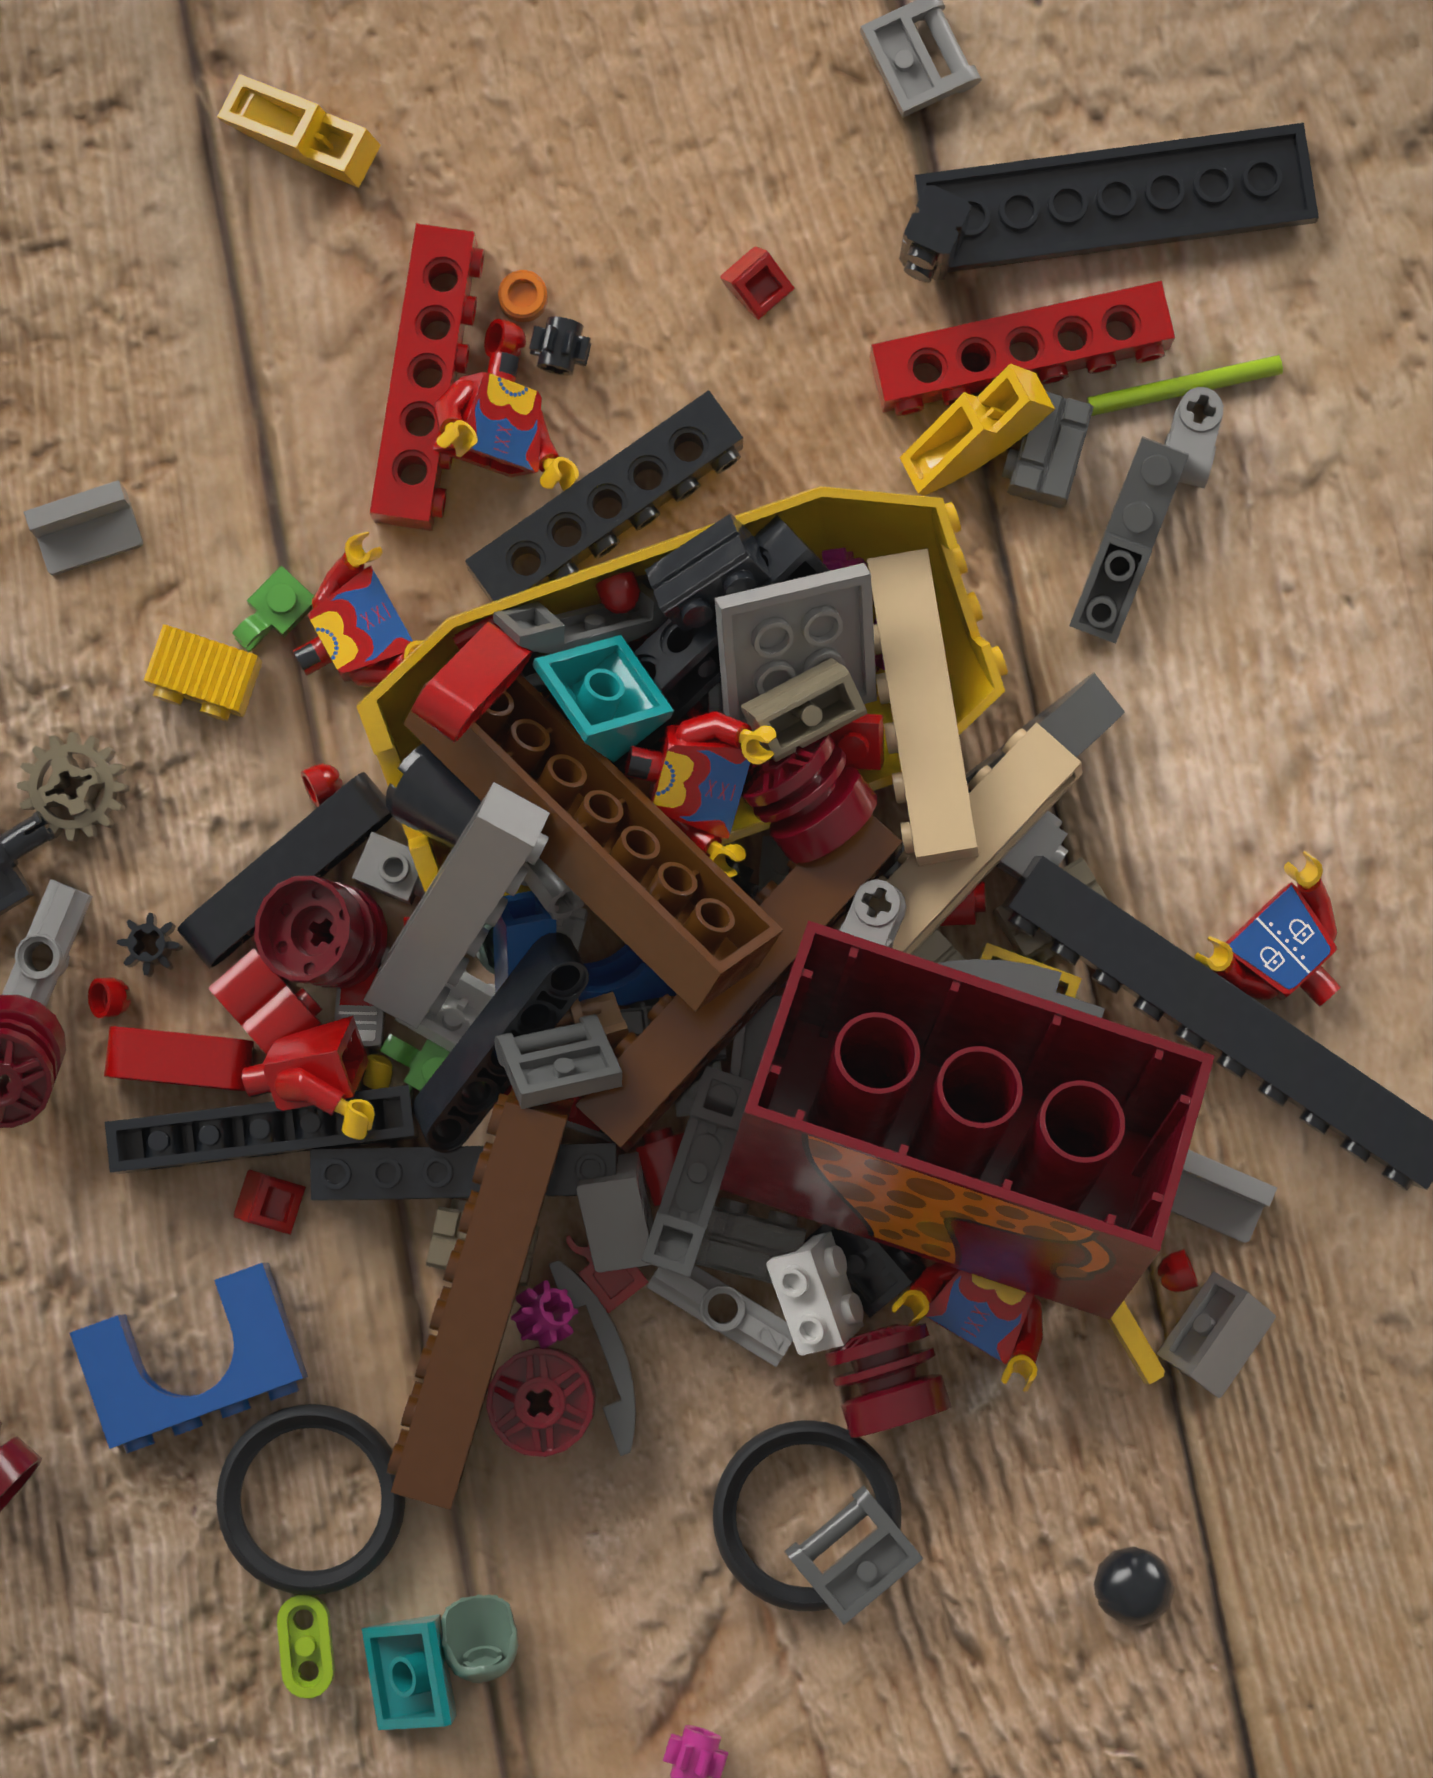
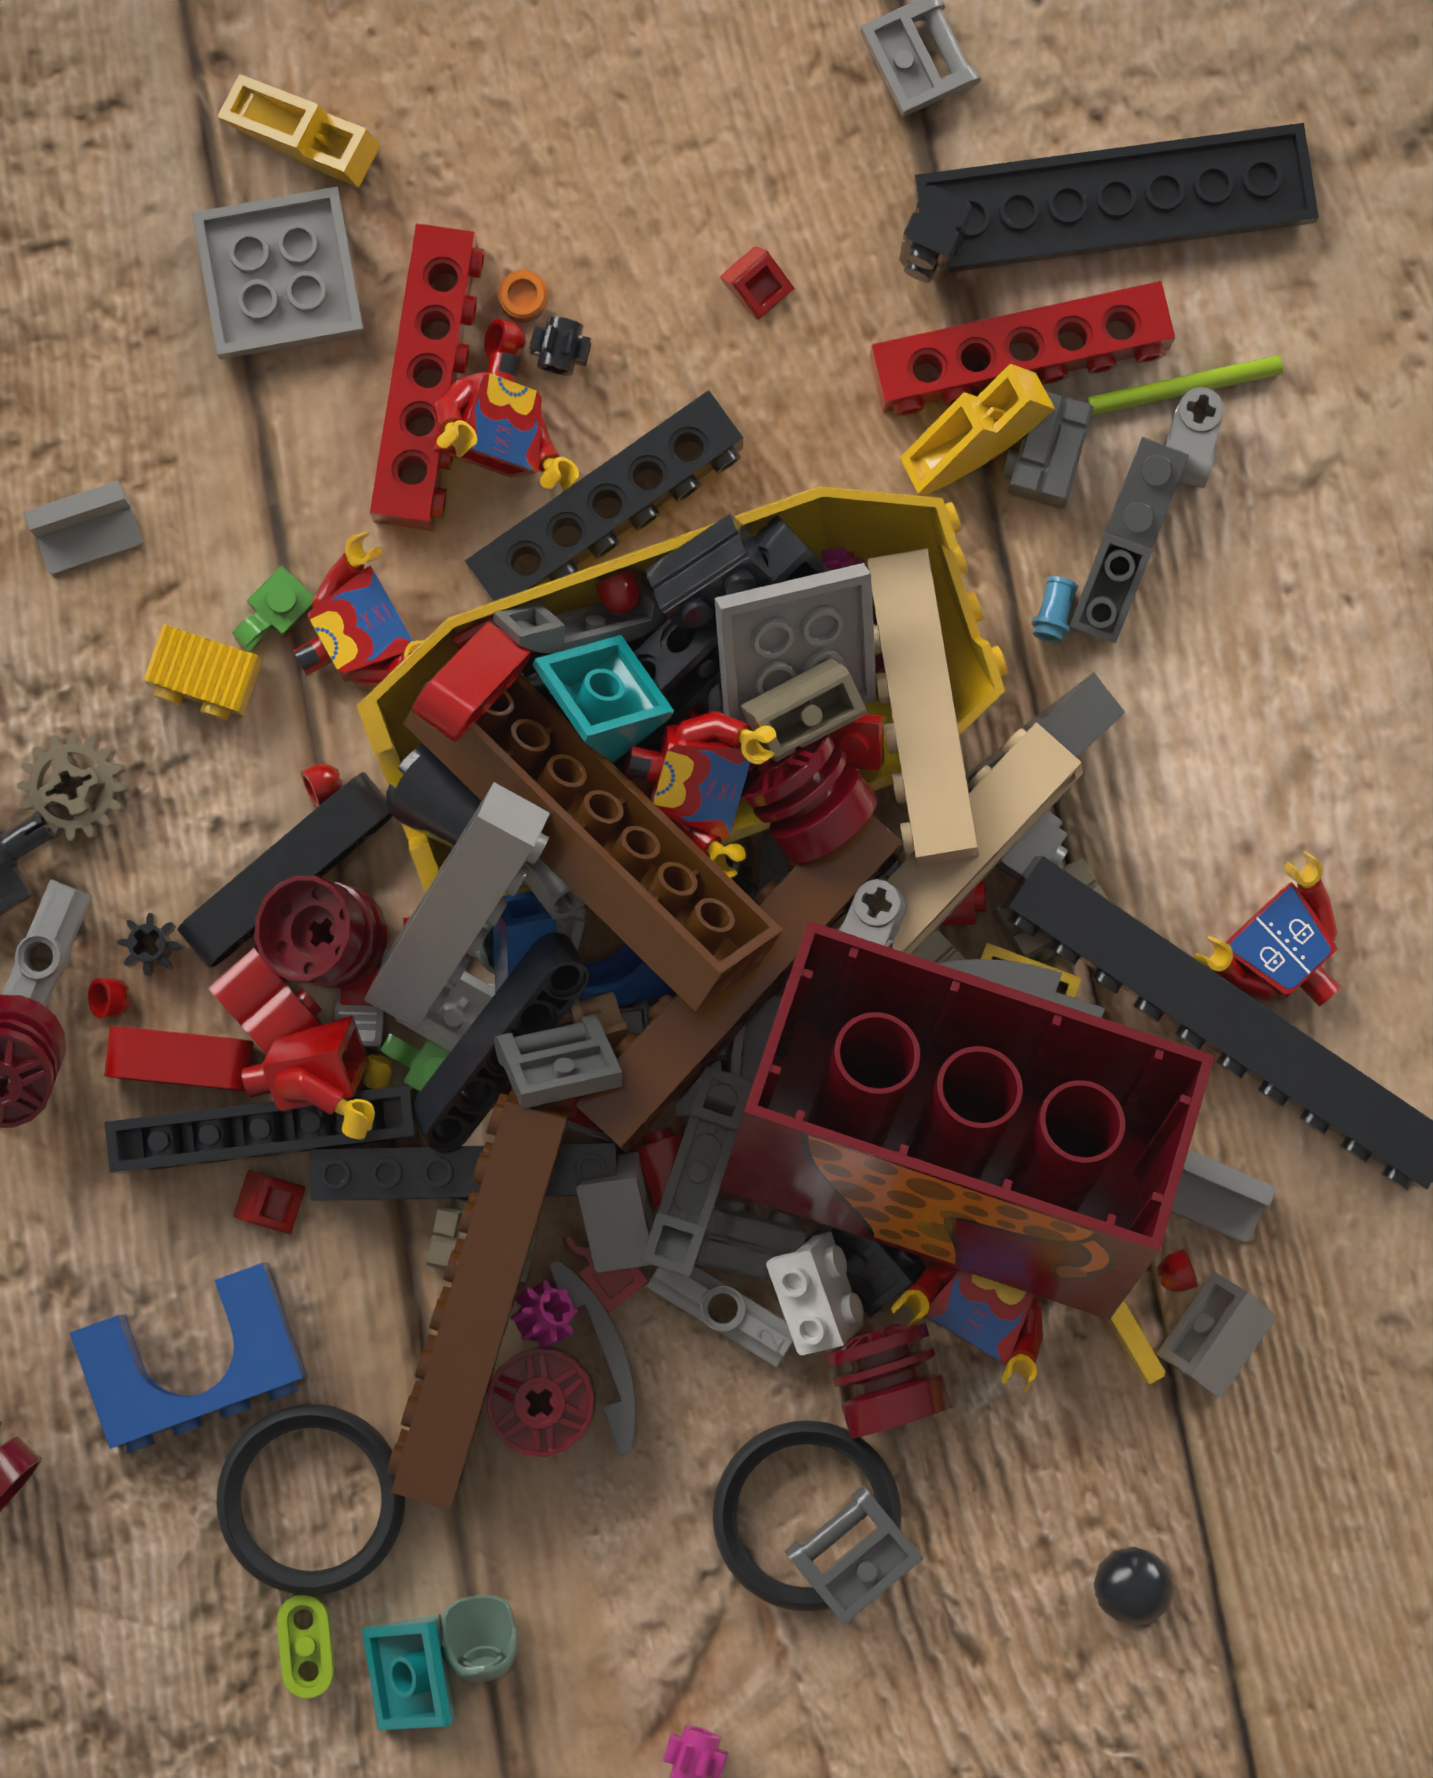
light grey brick [352,832,425,906] -> none
none -> light grey plate [192,186,365,360]
none -> dark azure pin [1031,576,1078,643]

